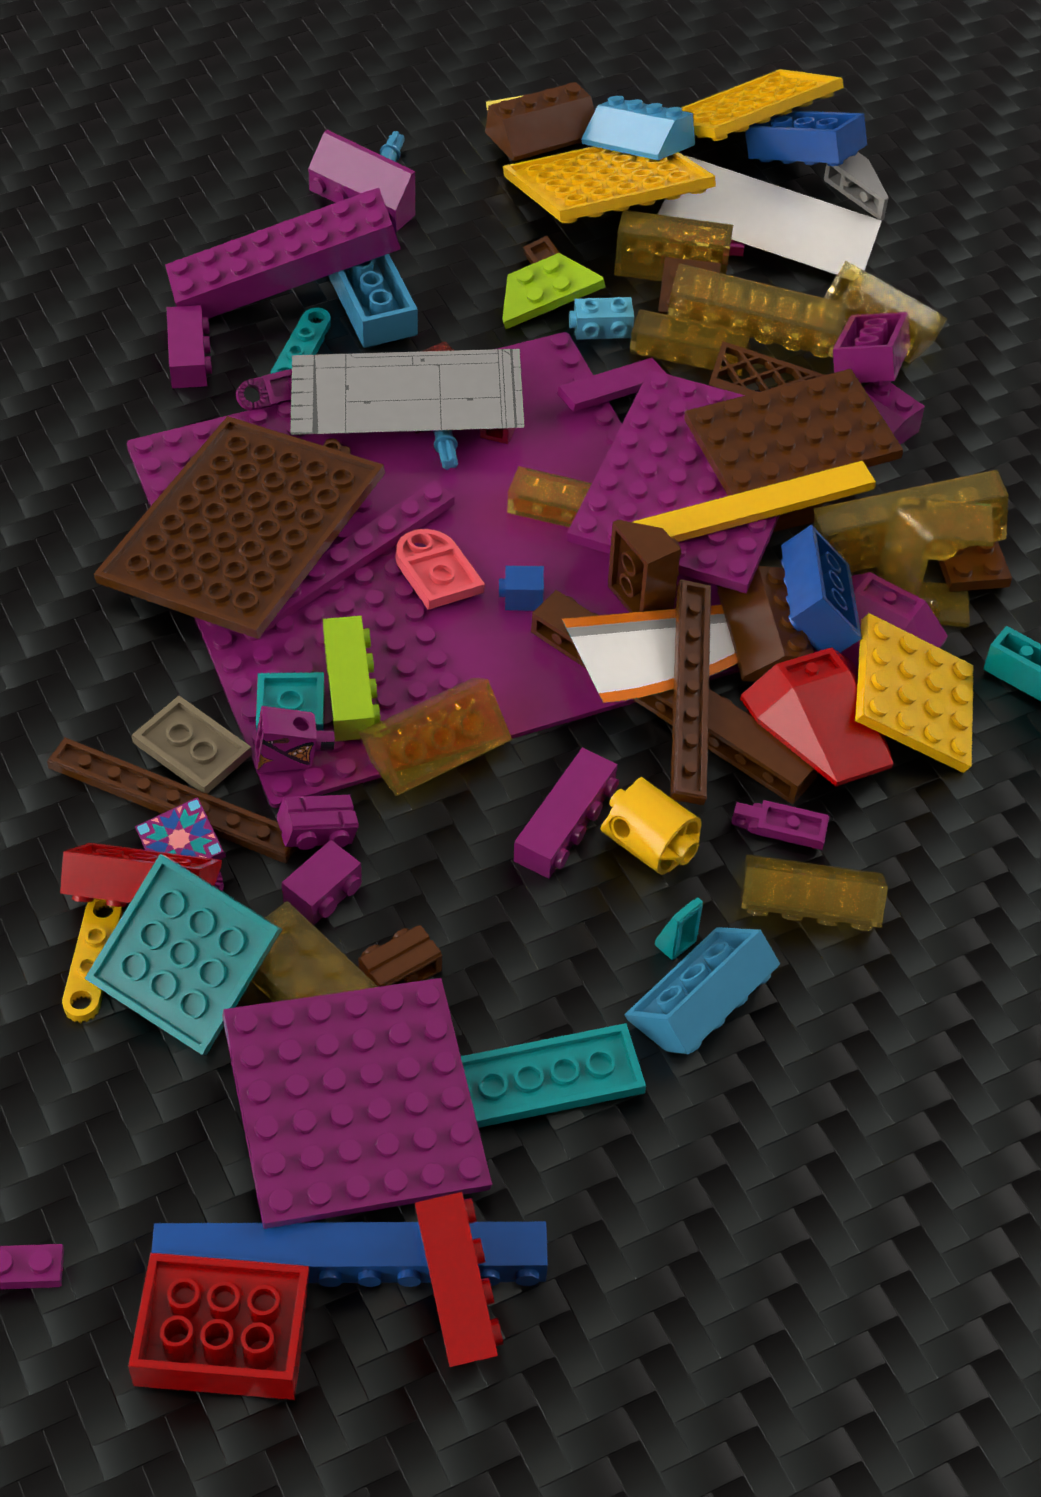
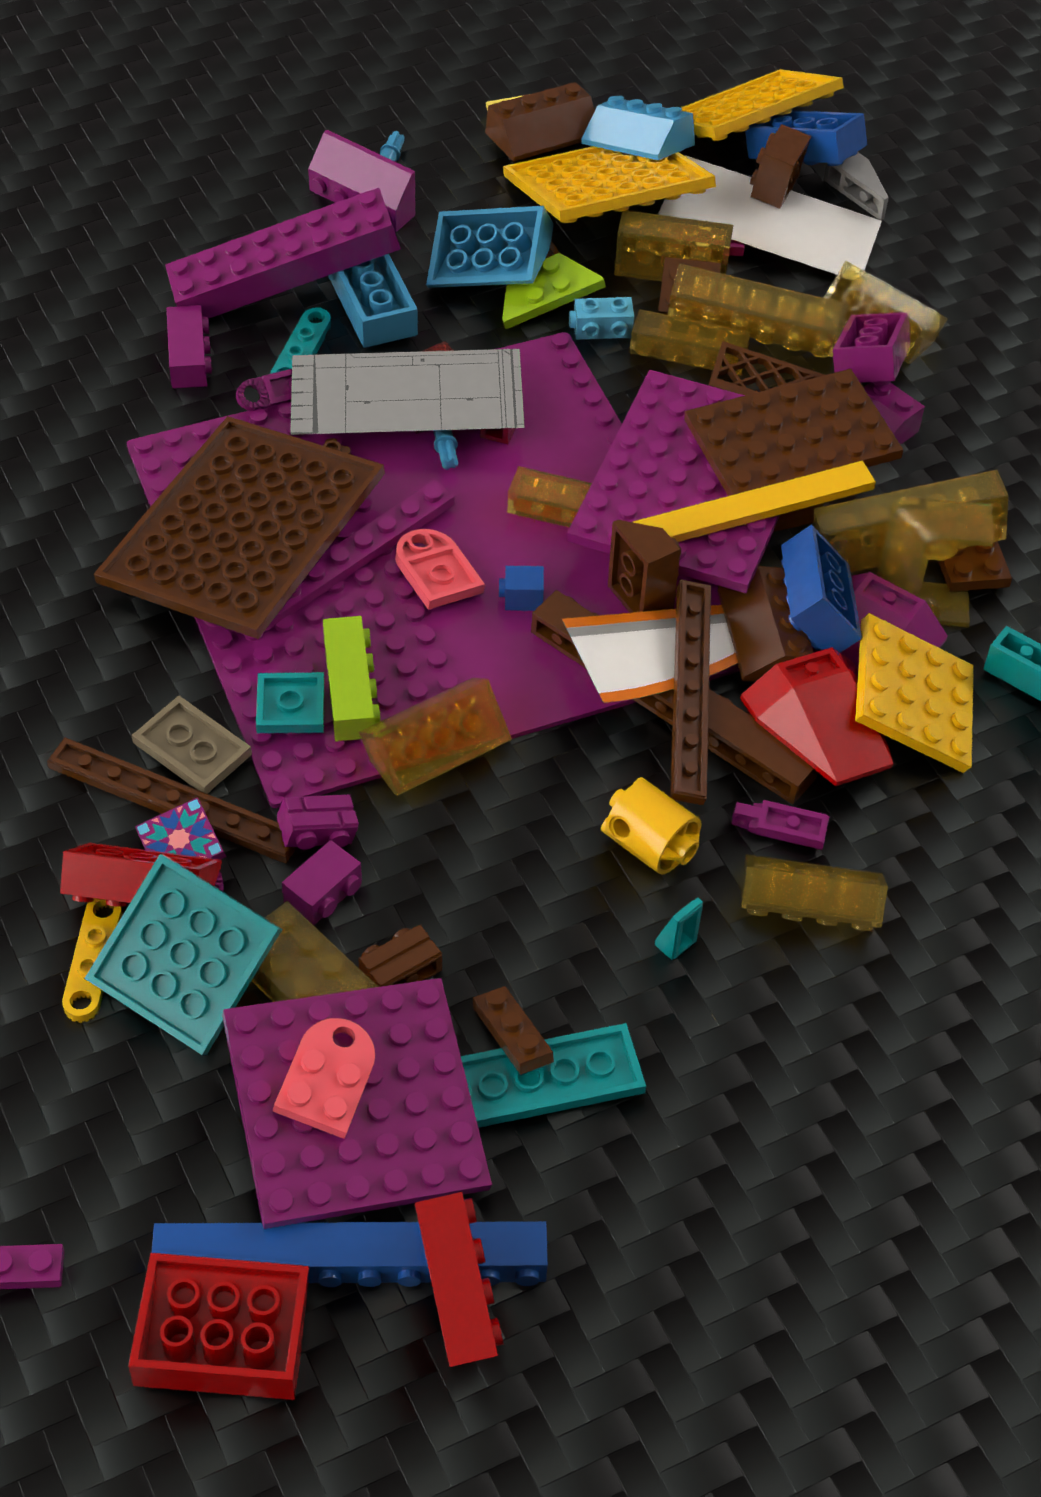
magenta torso [254,706,335,773] -> none
magenta brick [514,748,619,879] -> none
magenta tile [557,358,667,412] -> none
dark azure slope [624,927,780,1054] -> none
none -> coral plate [273,1018,375,1139]
none -> dark azure slope [426,206,554,288]
none -> reddish brown plate [473,986,554,1075]
none -> reddish brown brick [750,124,811,209]

